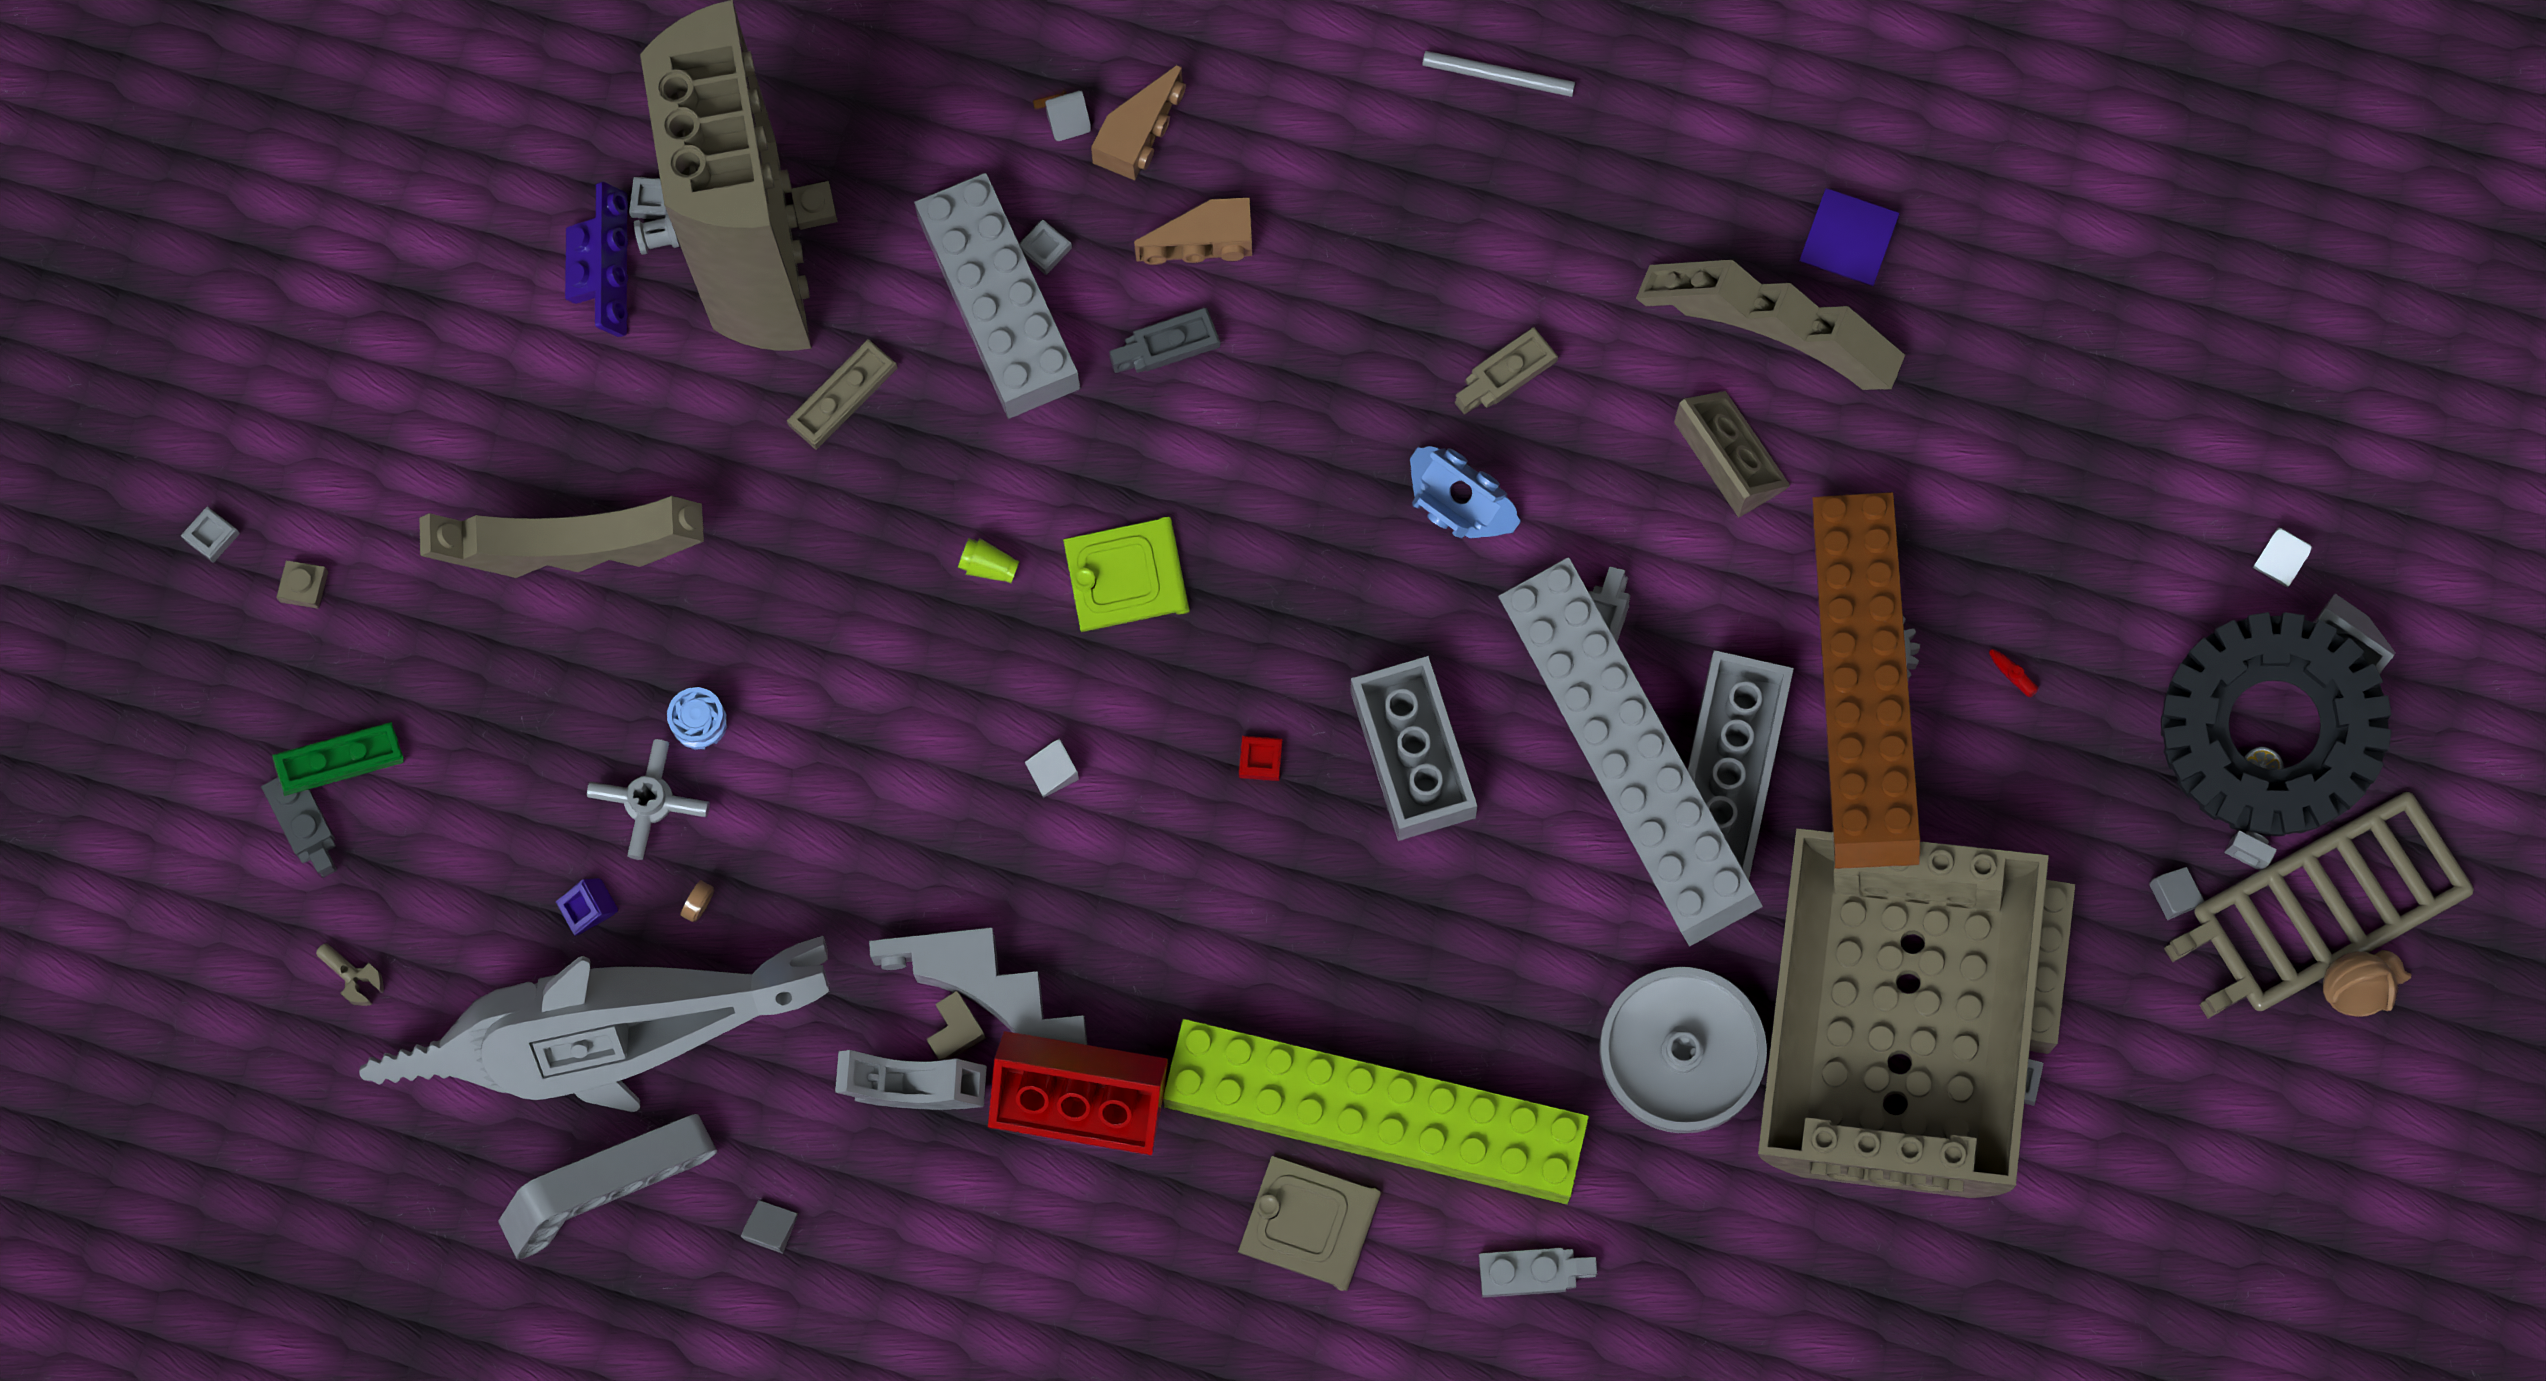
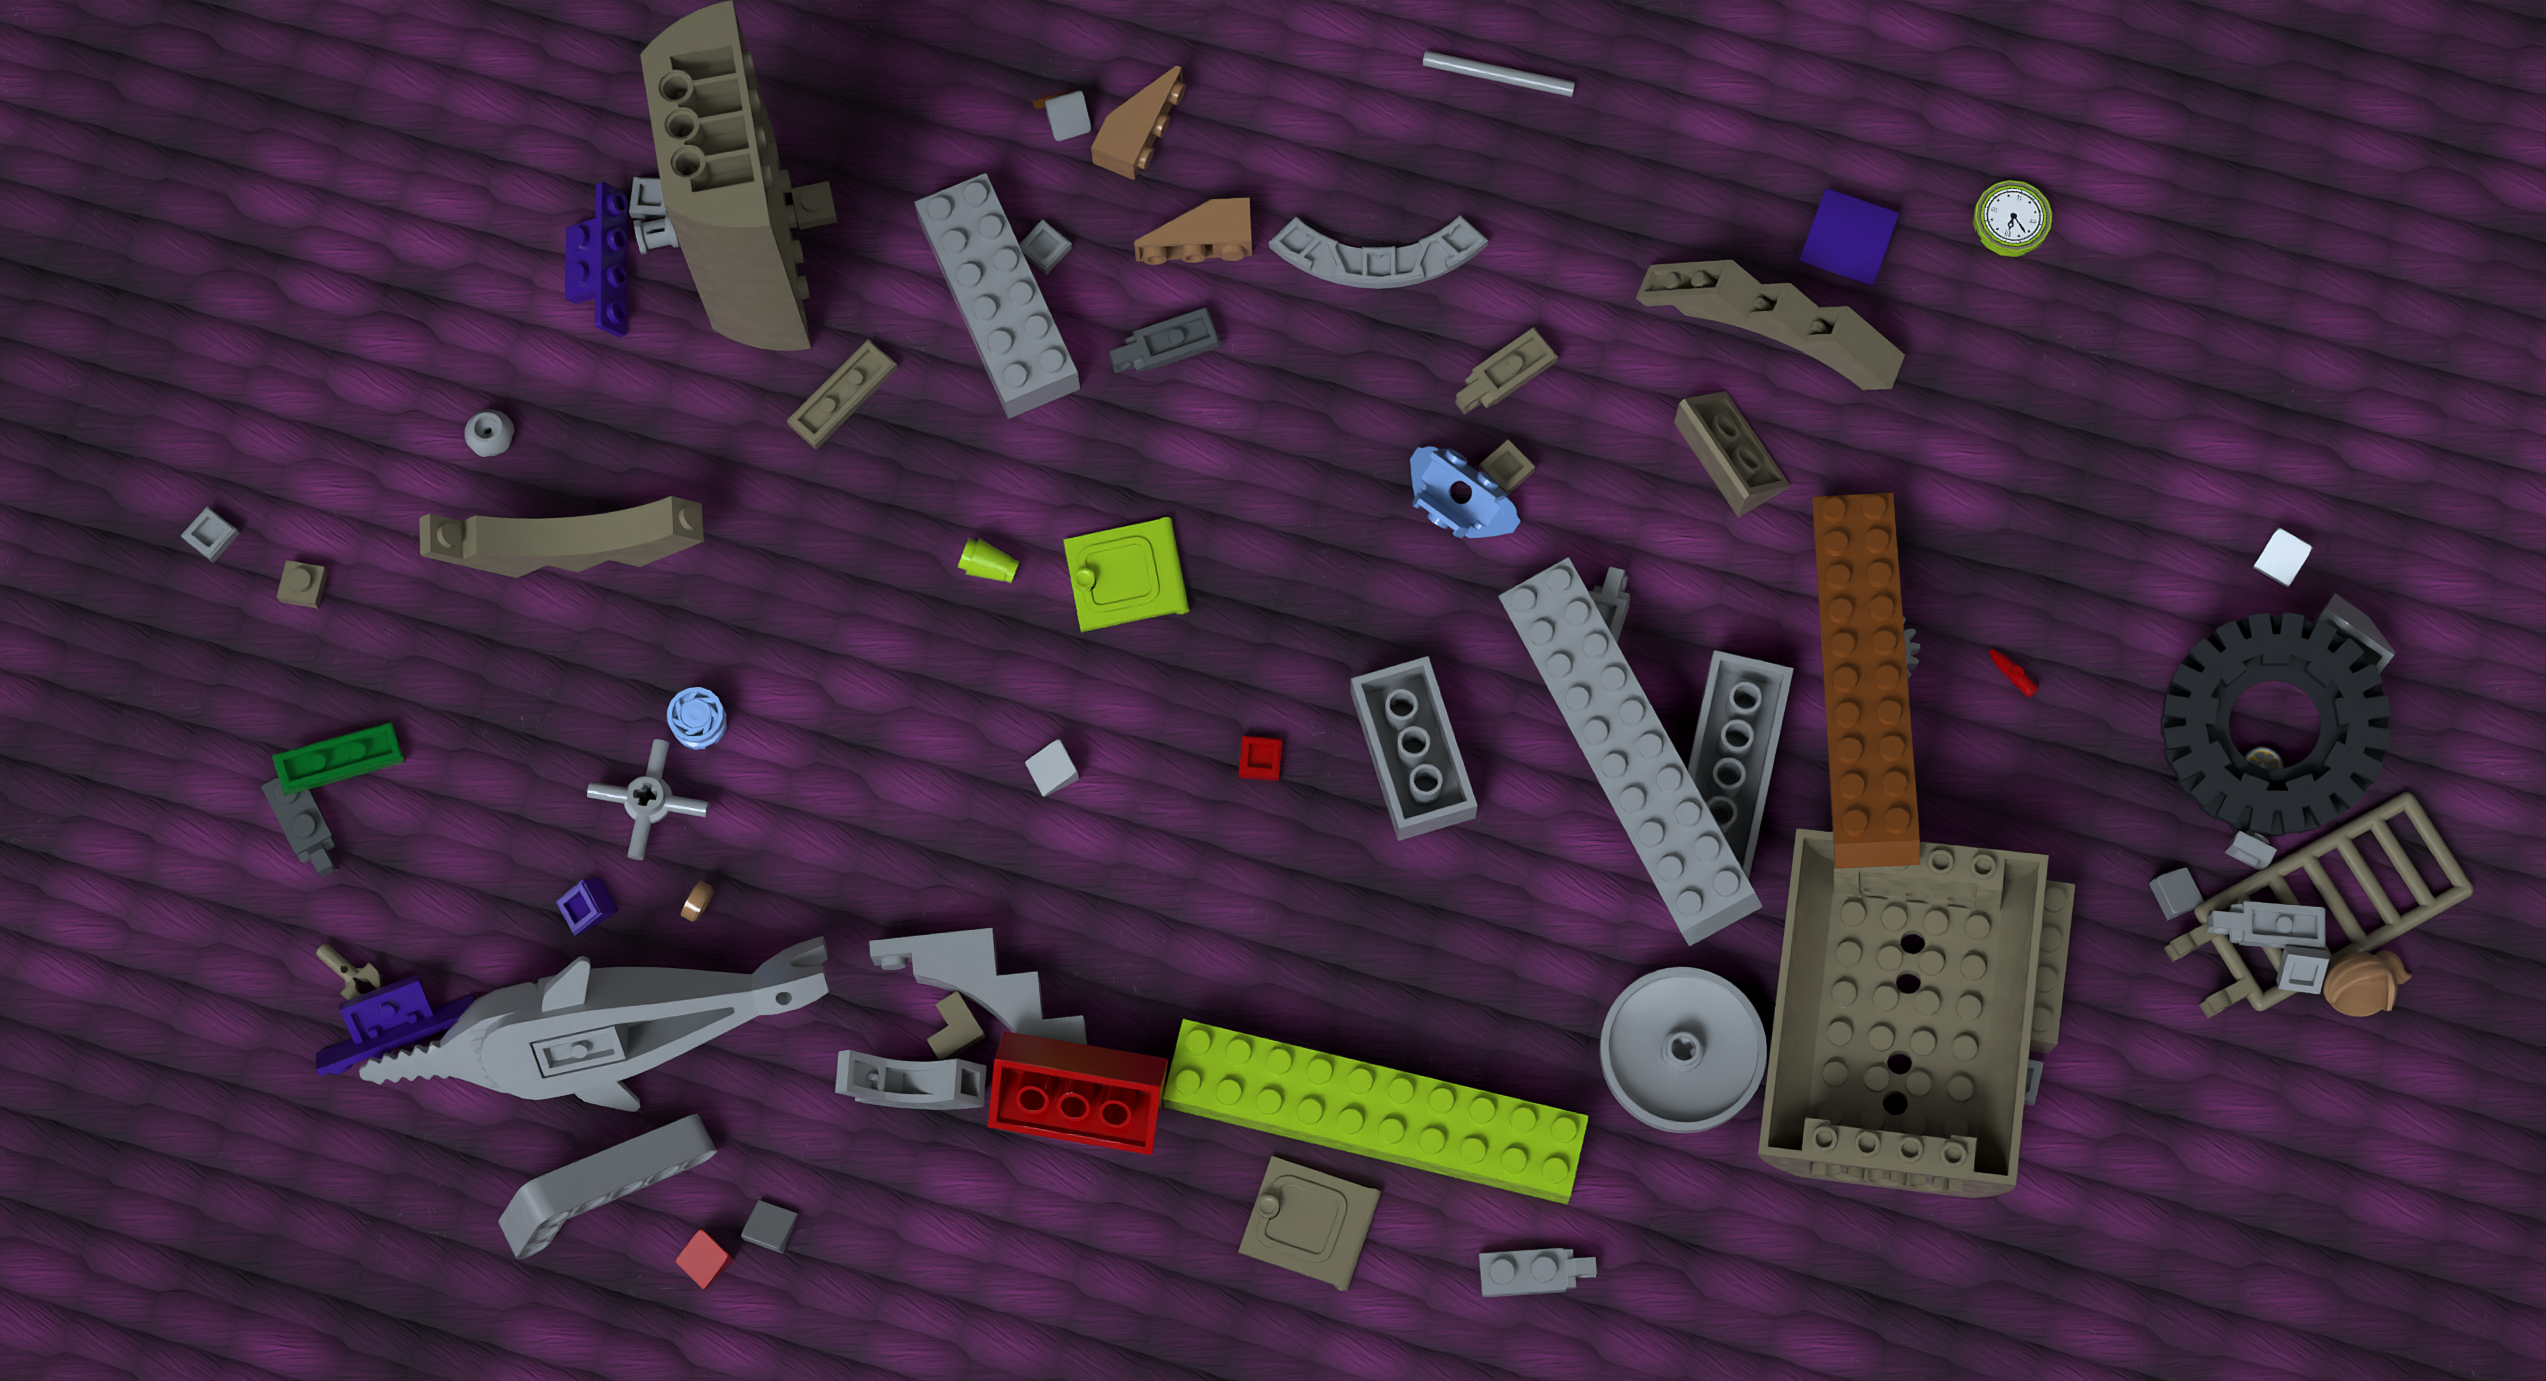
none -> dark purple bracket [316,974,474,1076]
none -> light grey plate [464,409,515,457]
none -> slope [675,1228,734,1291]
none -> light grey tile [1269,215,1488,289]
none -> dark tan plate [1479,440,1535,496]
none -> tile [1973,180,2052,257]
none -> light grey hinge [2207,901,2325,950]
none -> light grey plate [2276,945,2329,994]

